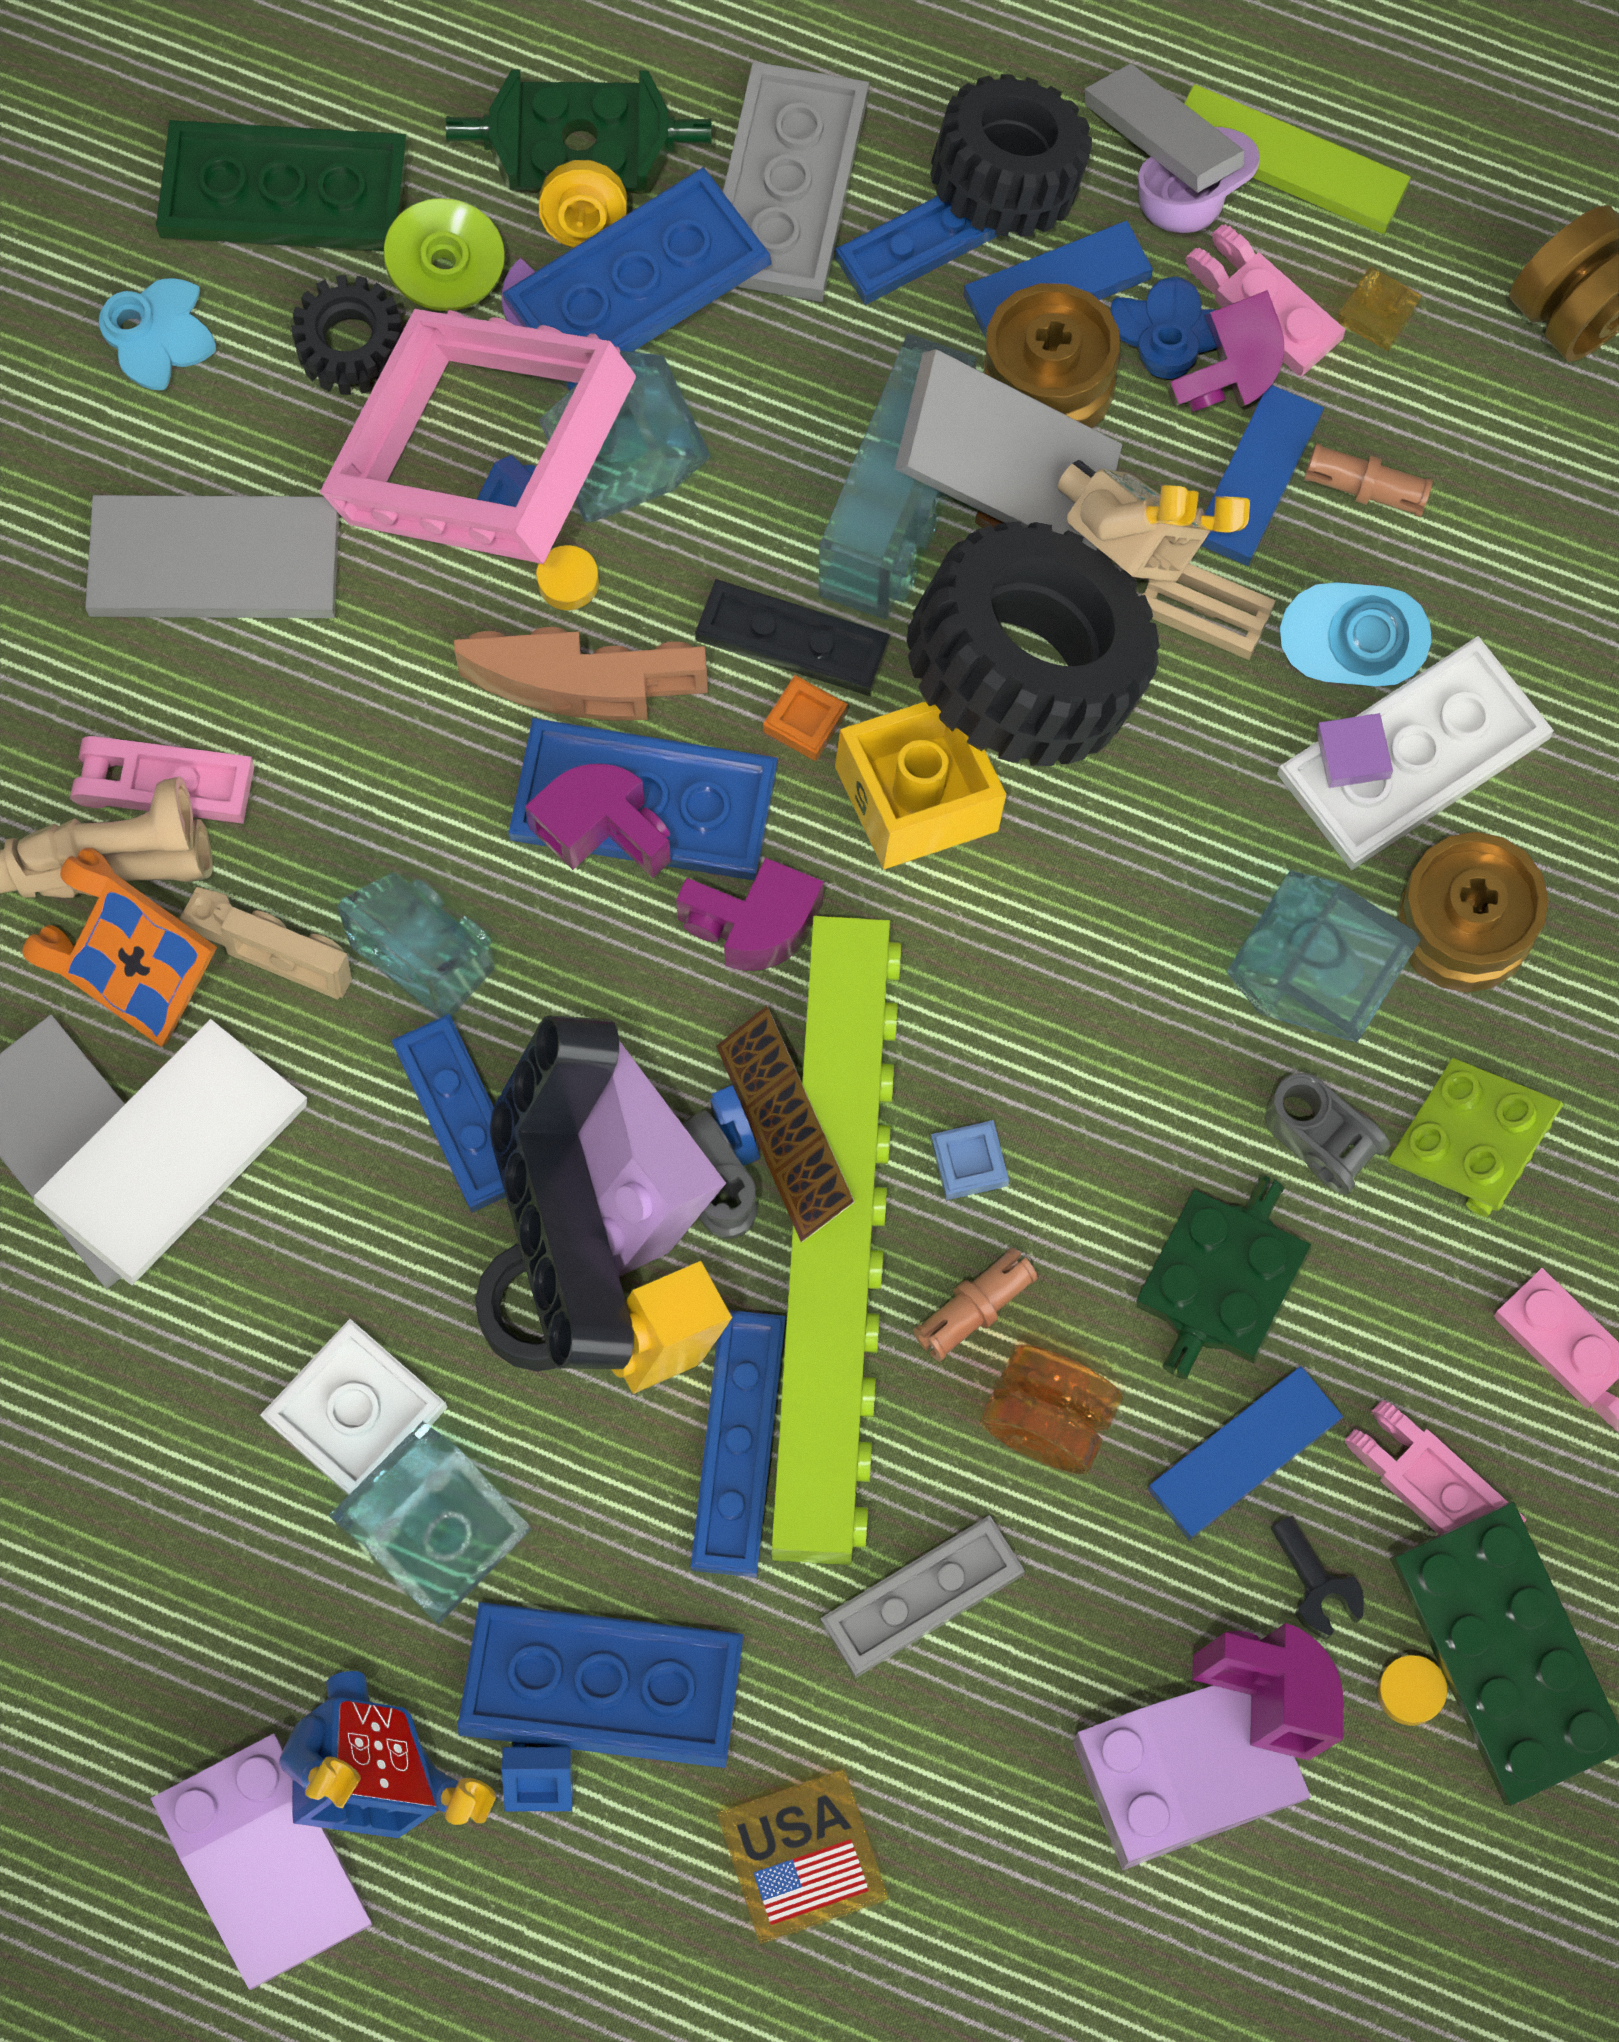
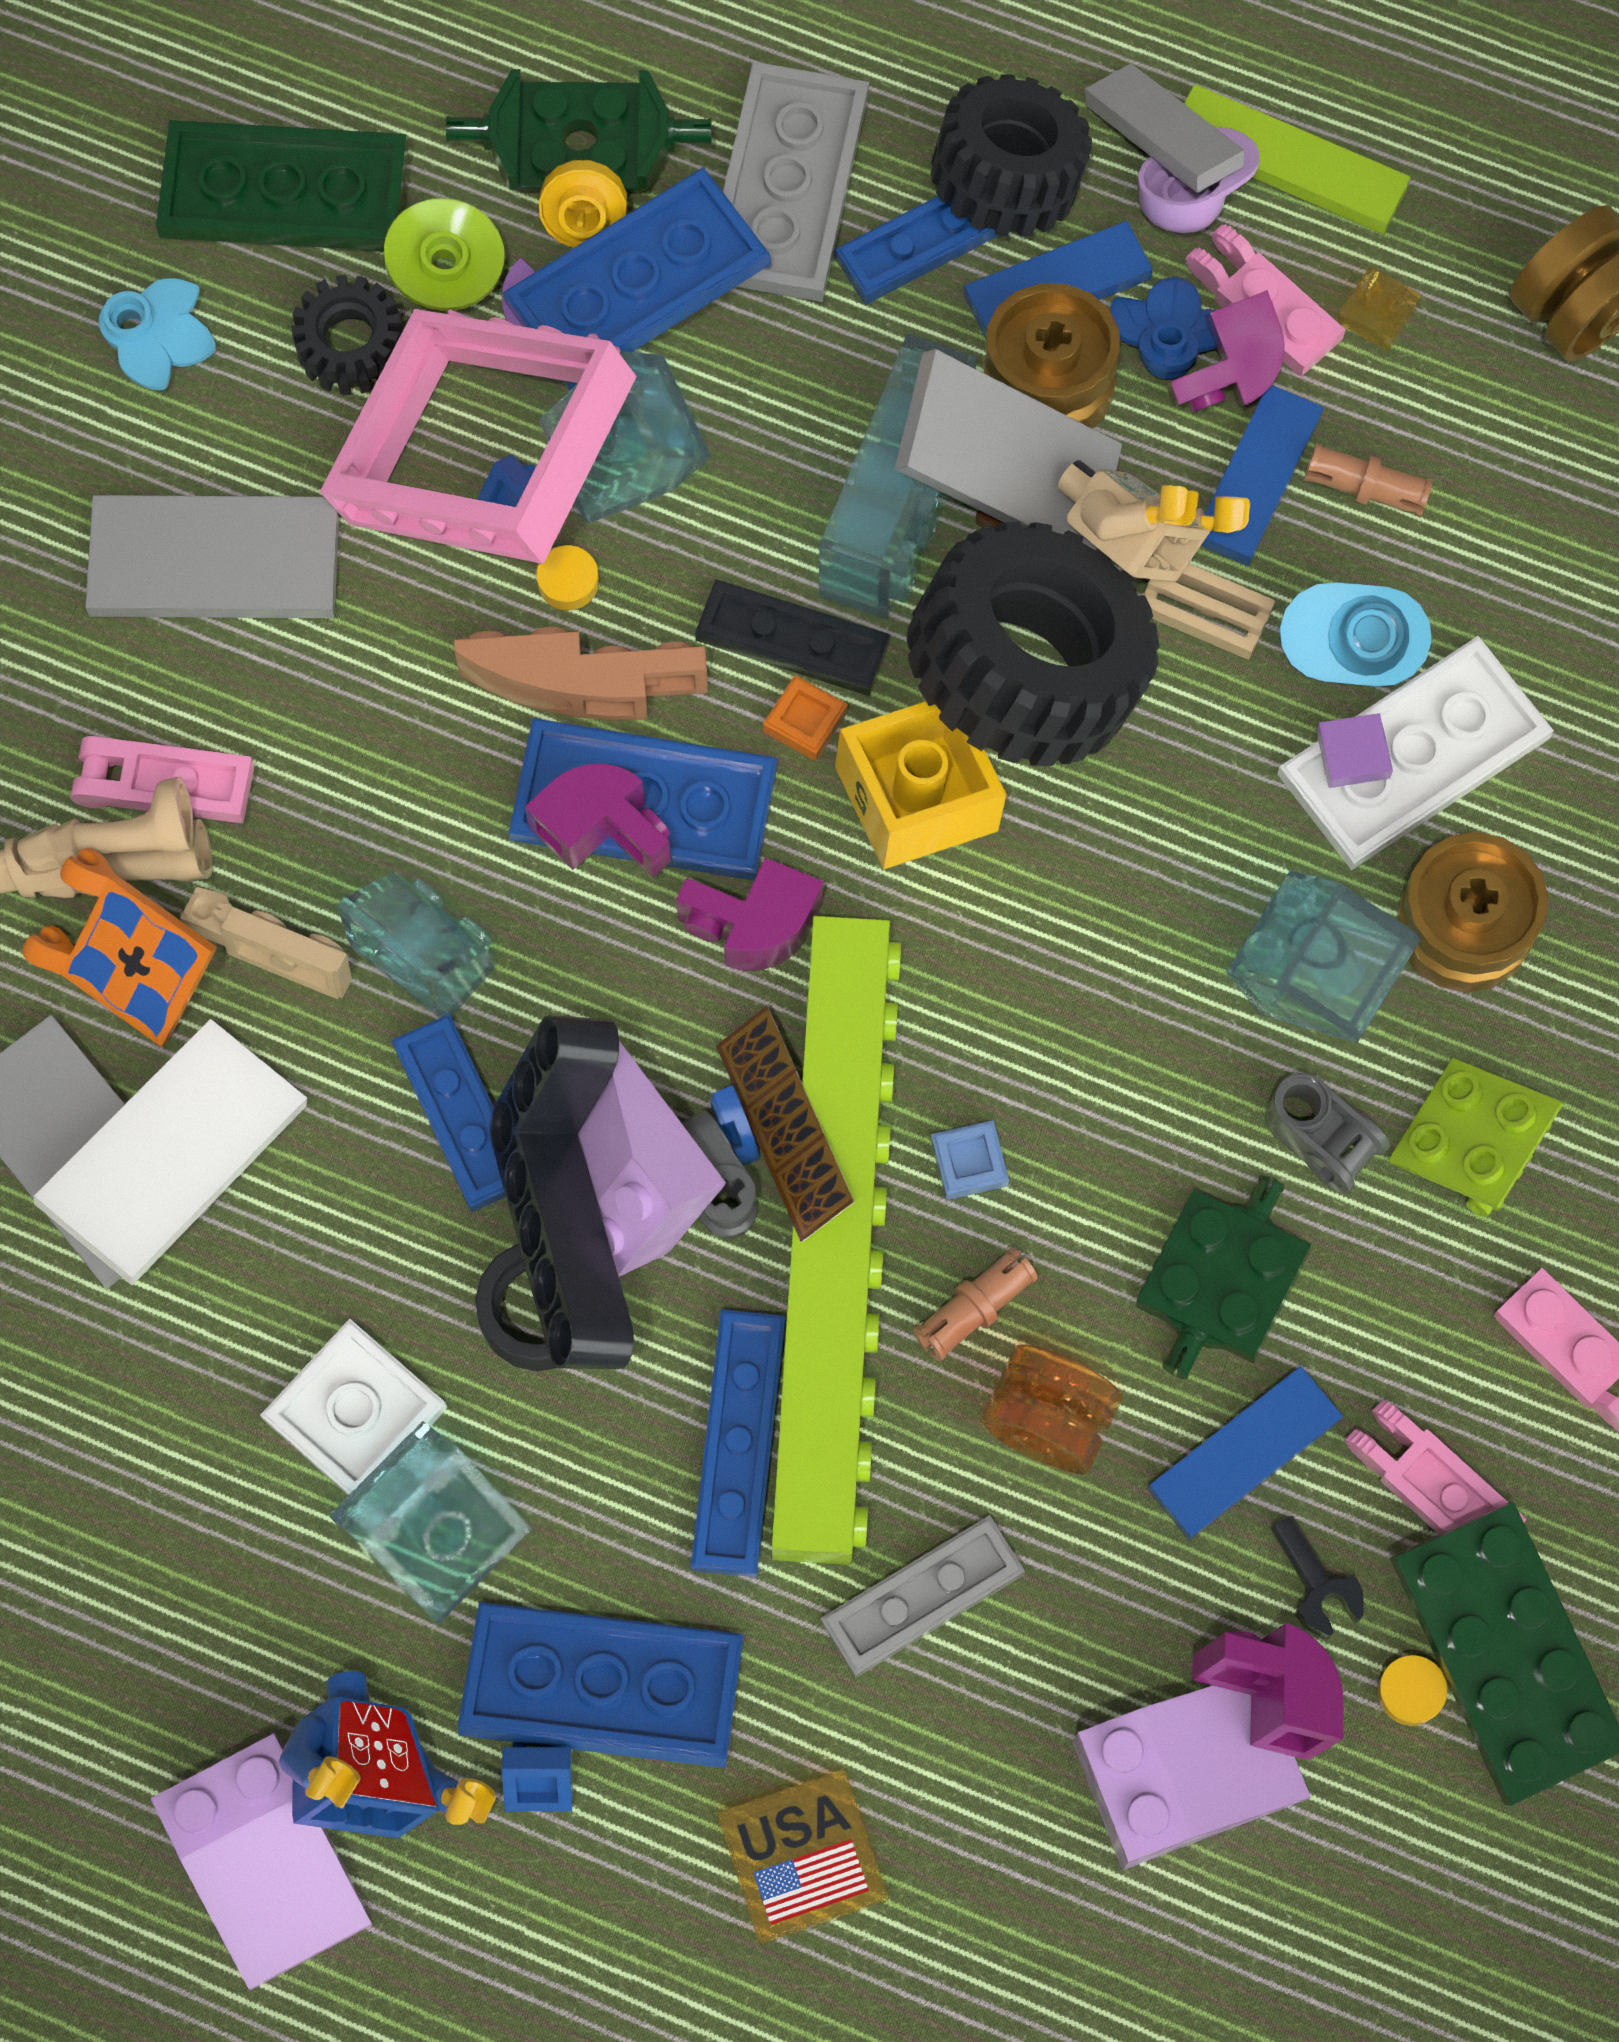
yellow brick [611,1261,732,1394] -> none

